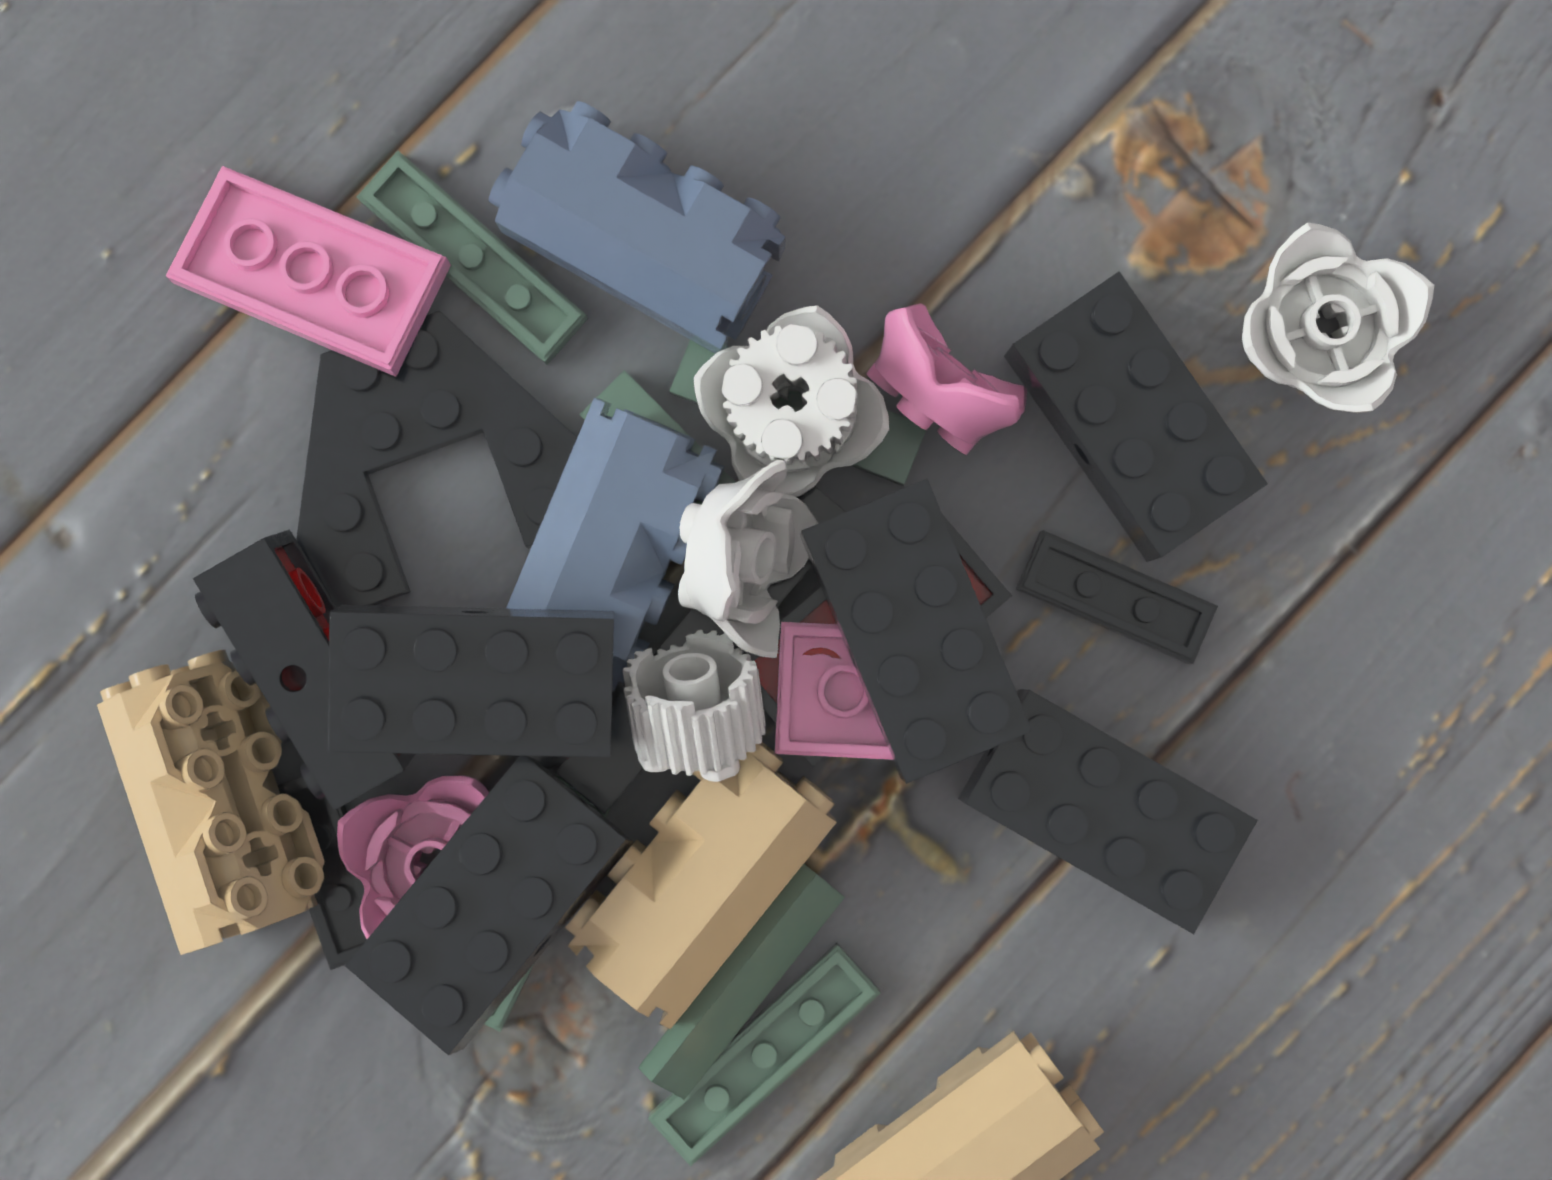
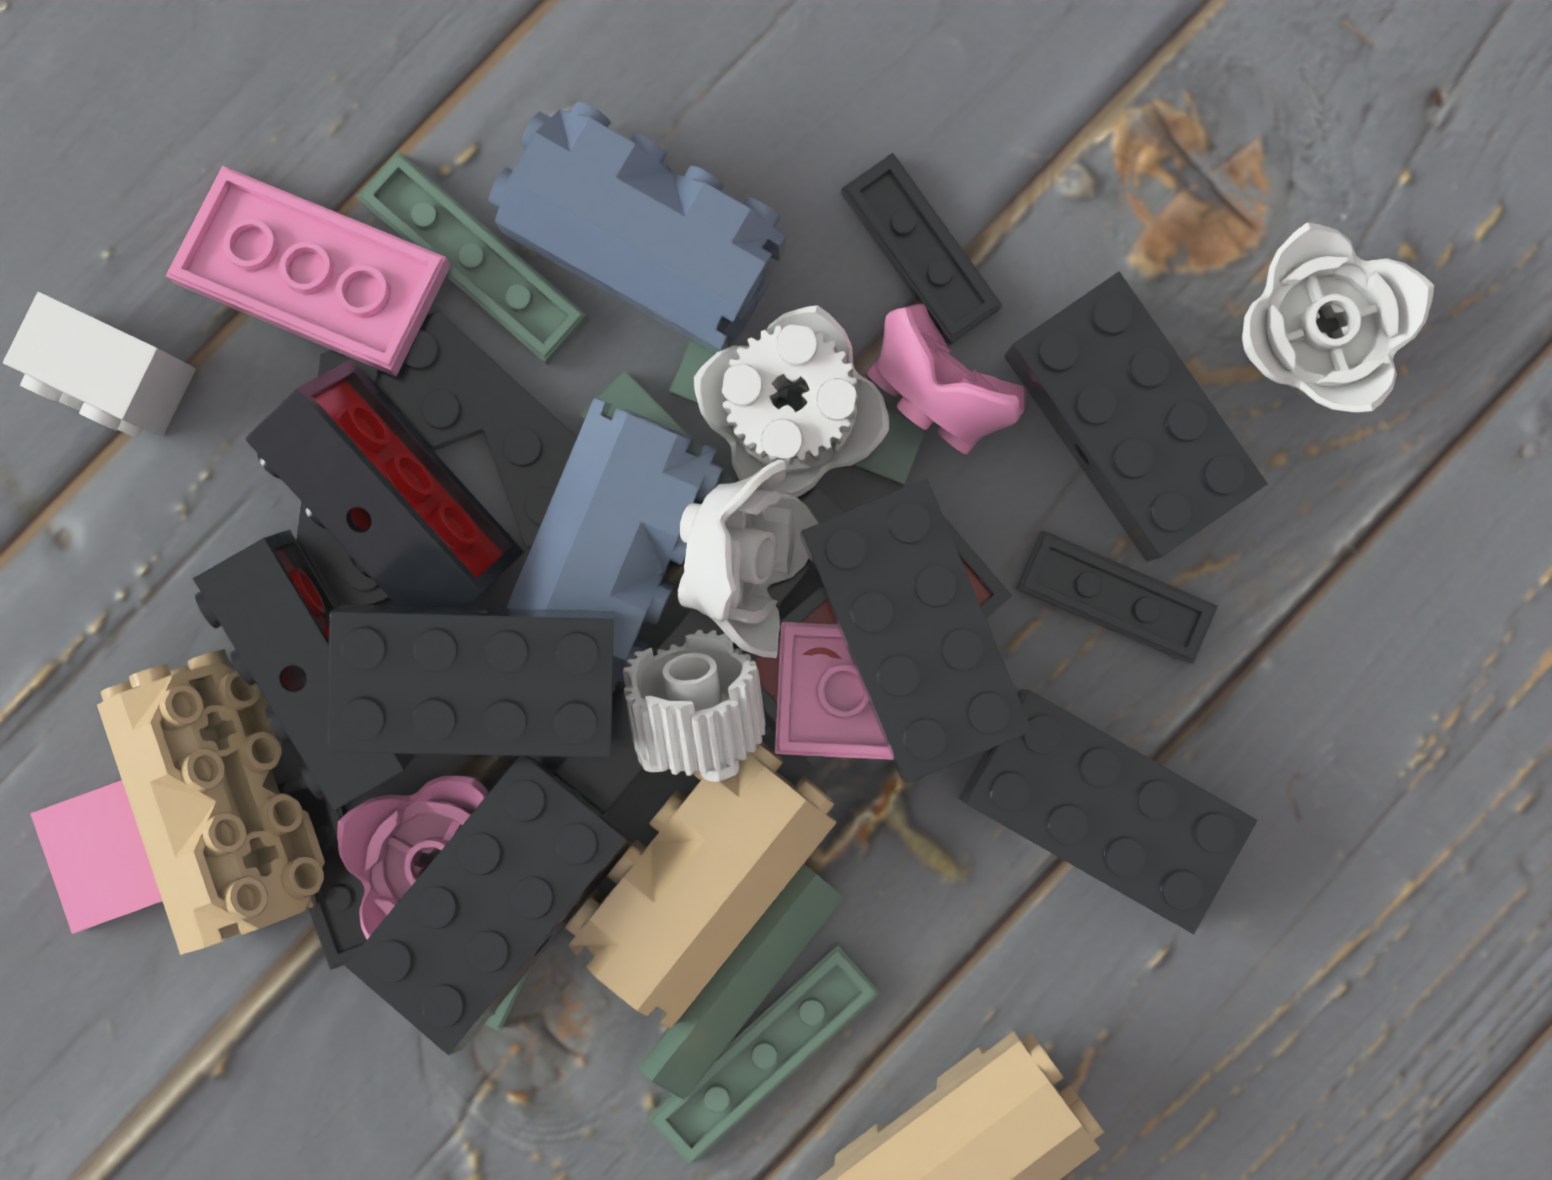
none -> white brick [3,292,196,438]
none -> bright pink tile [30,780,162,934]
none -> black brick [245,359,524,607]
none -> black tile [841,153,1003,345]

